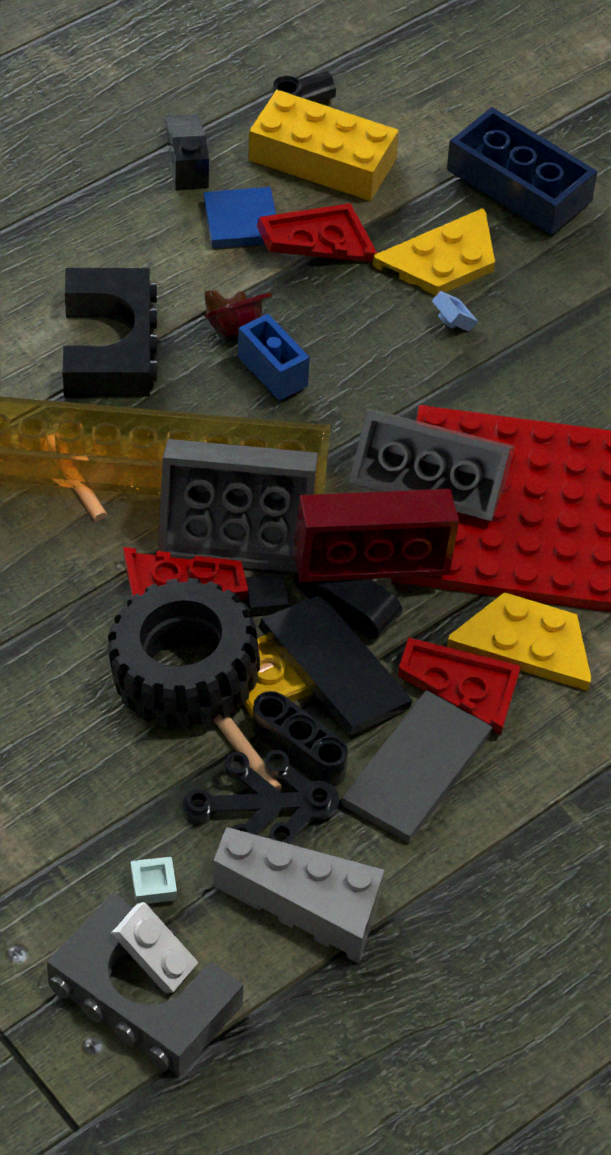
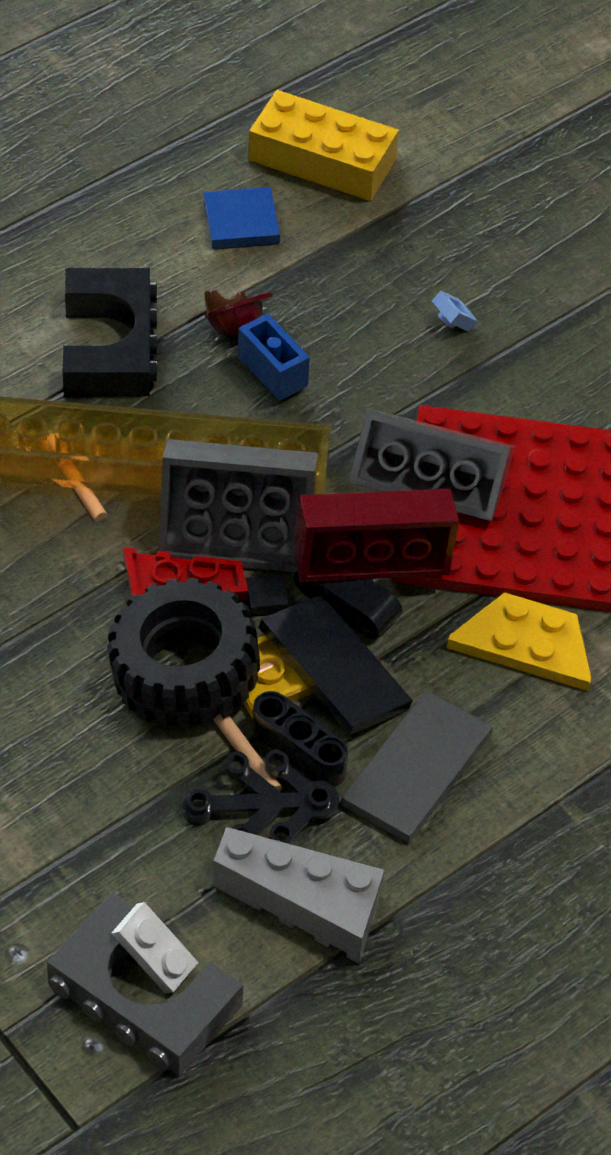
light aqua plate [131,856,177,904] -> none
black slope [165,114,209,190] -> none
red wing [256,203,377,262] -> none
black piece [272,70,336,103] -> none
yellow wing [373,208,495,296] -> none
red wing [398,638,521,735] -> none
dark blue brick [447,107,597,235] -> none

